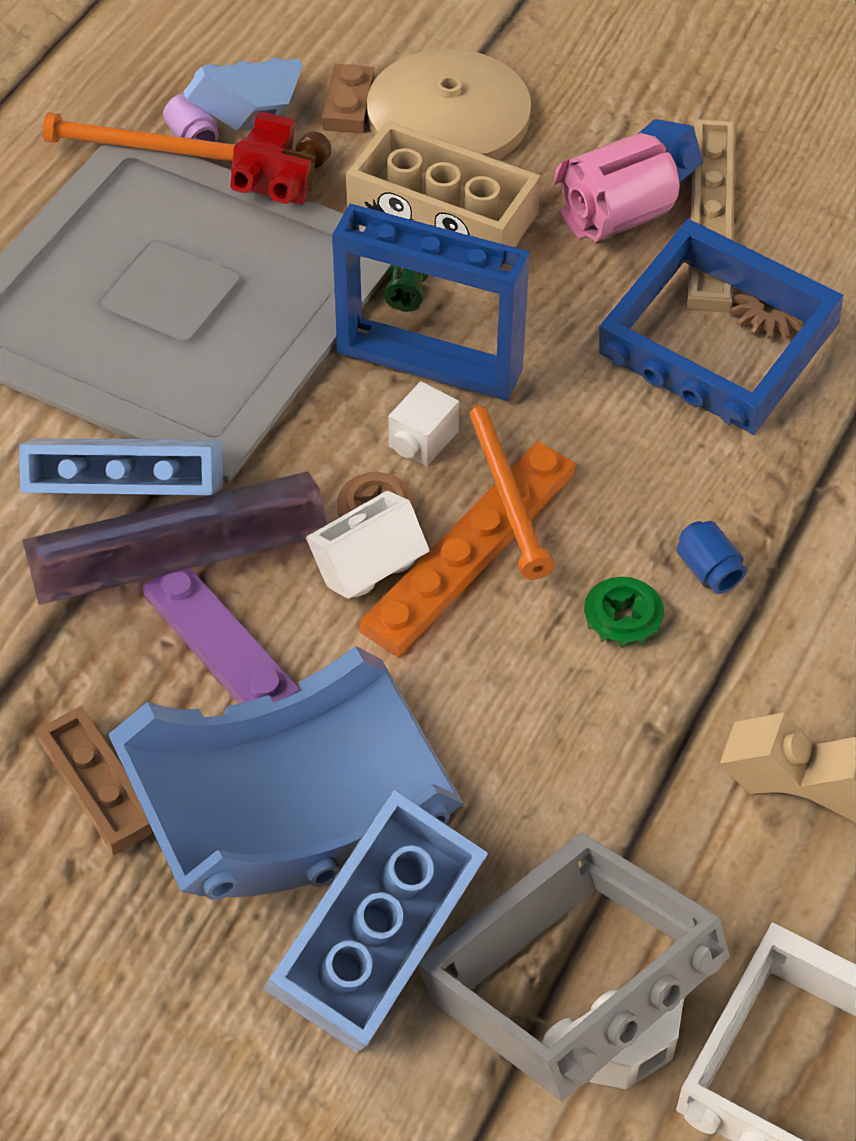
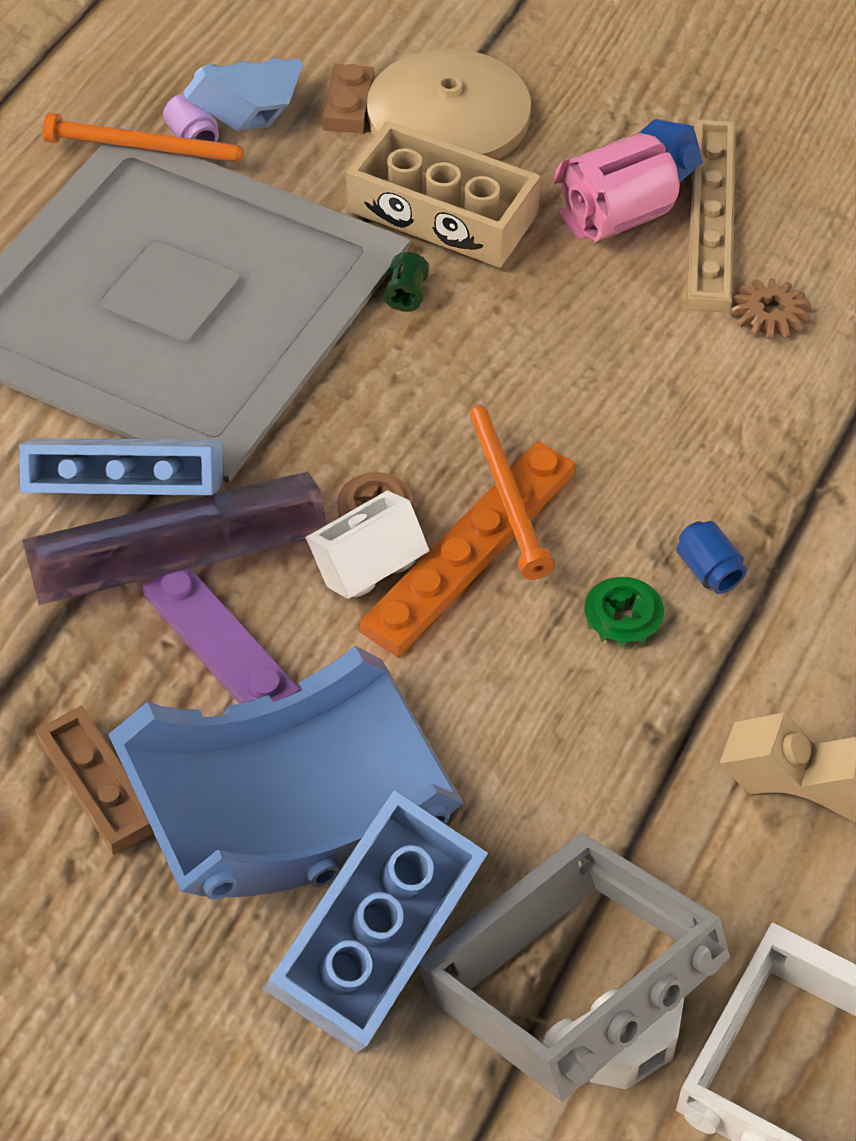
red hips [230,111,331,205] -> none
blue window [332,203,530,401] -> none
white brick [388,381,459,467] -> none
blue window [599,219,844,435] -> none

